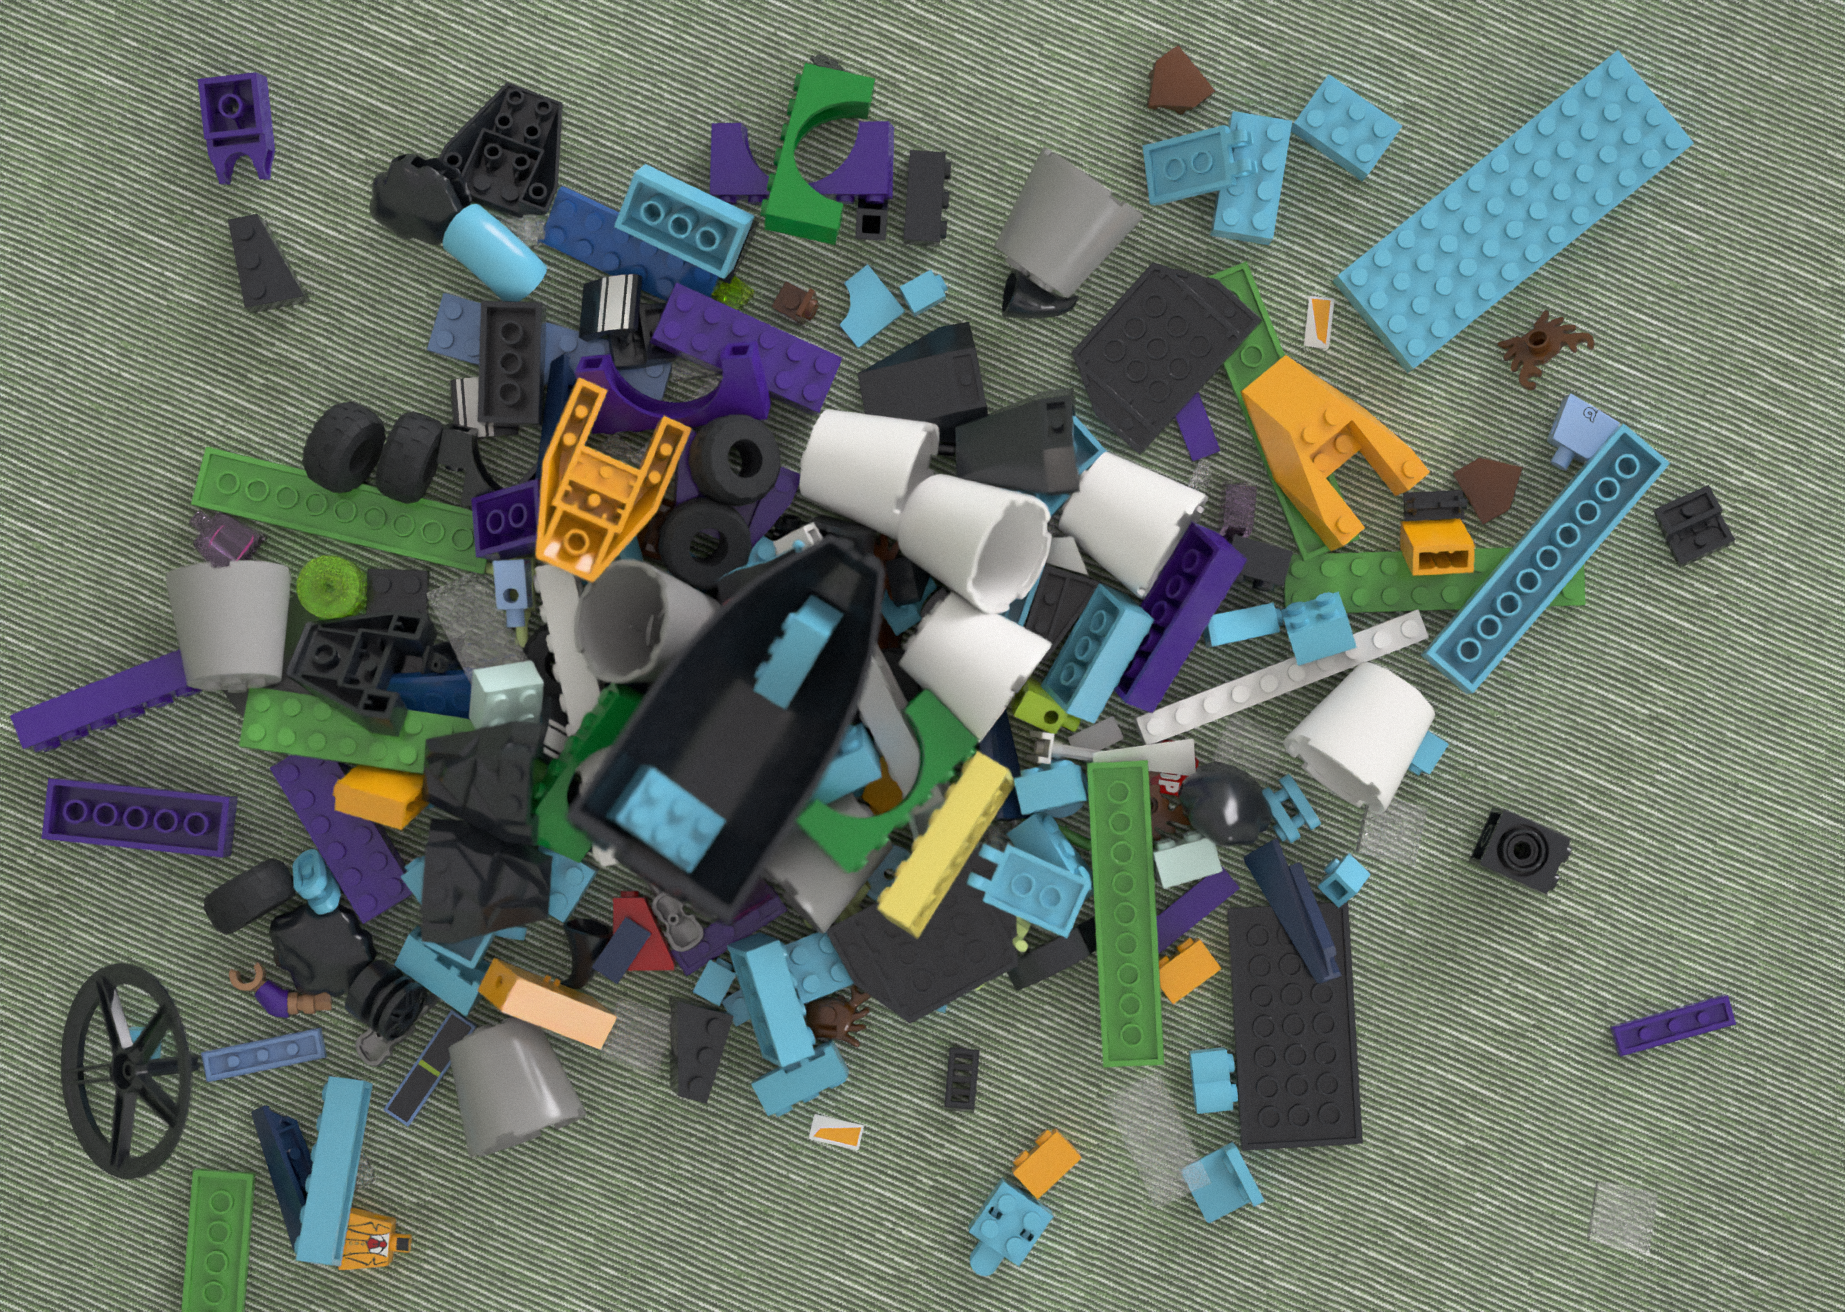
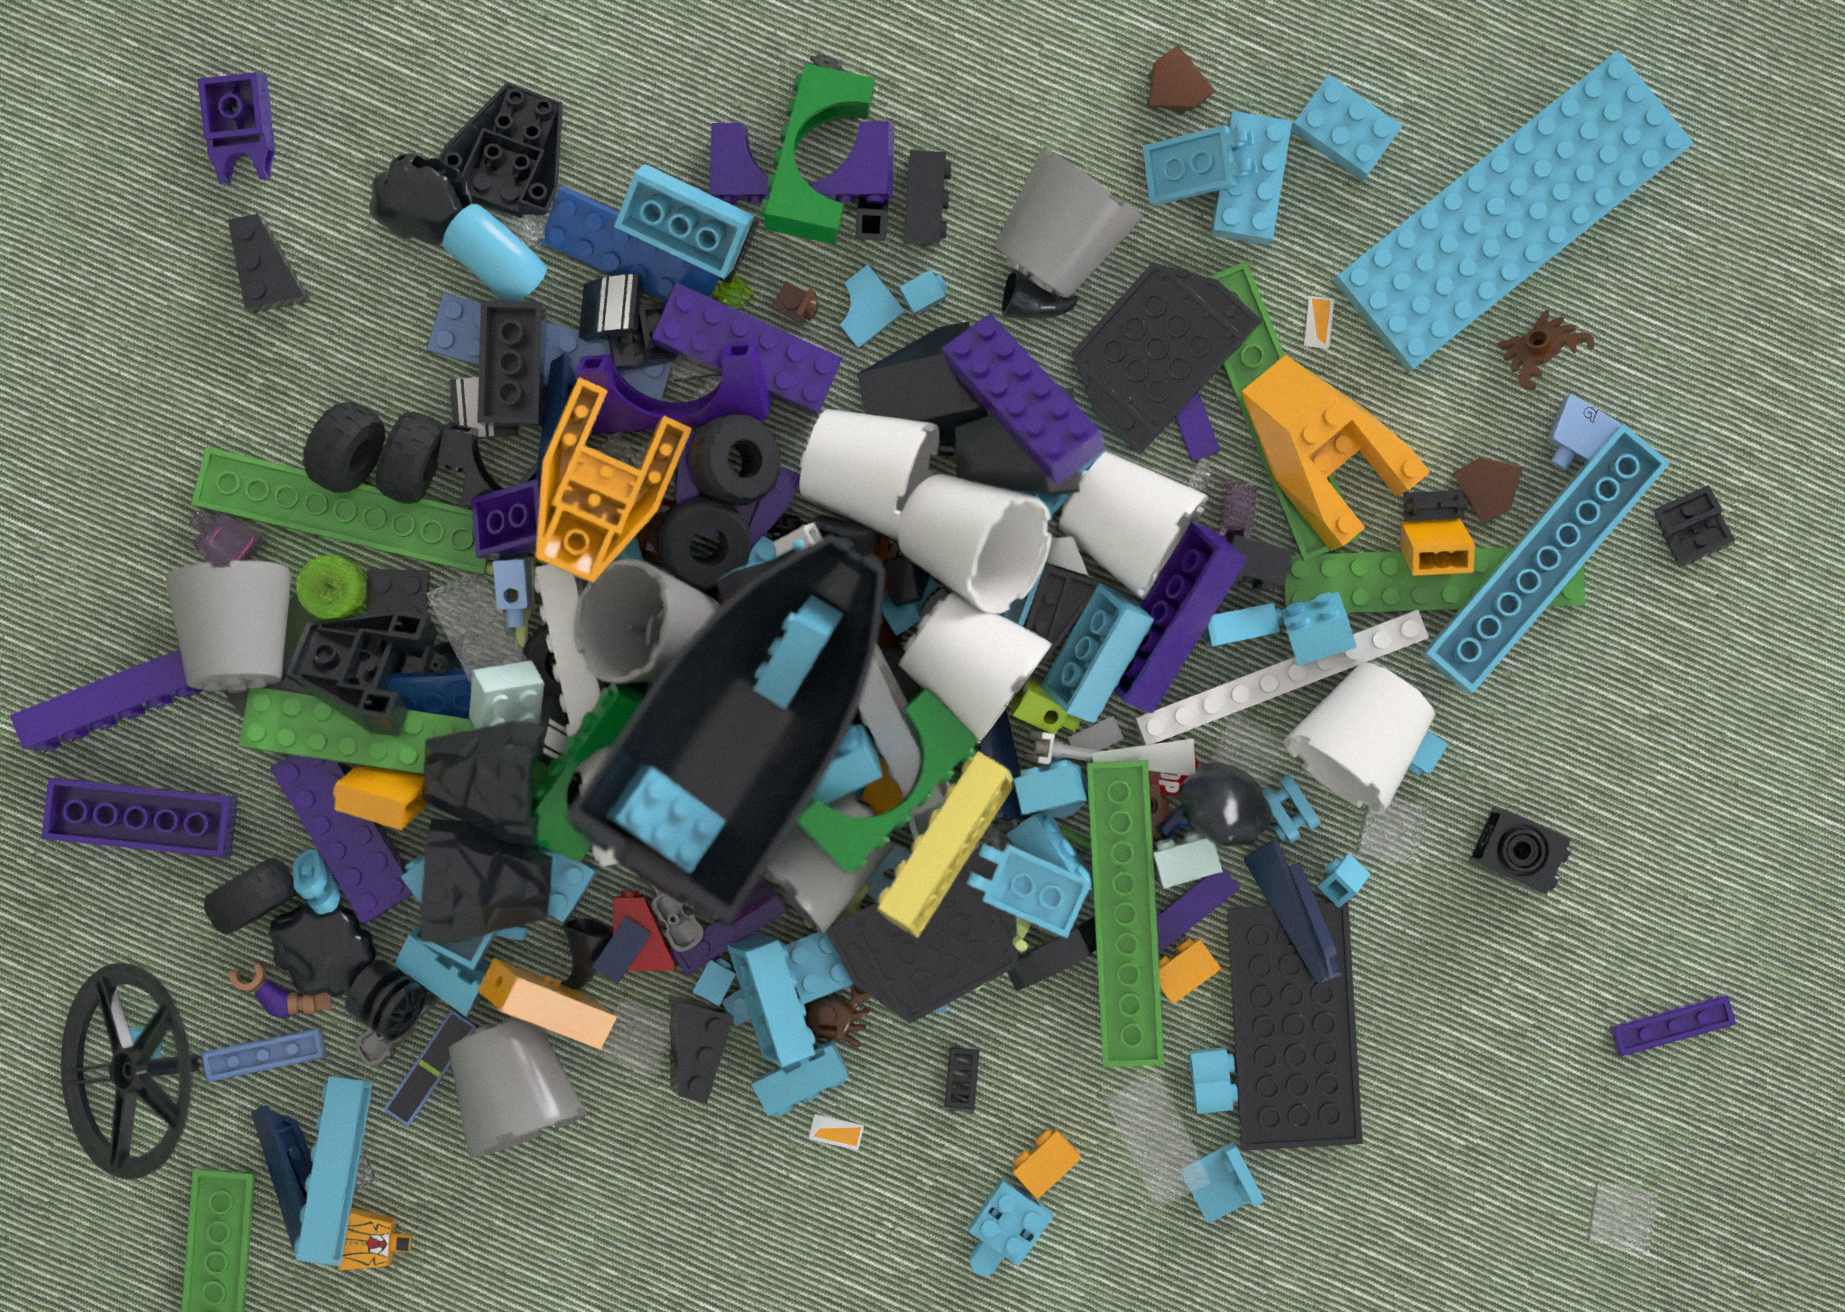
none -> dark purple brick [942,313,1105,486]
none -> clear blue arm [1158,808,1195,839]

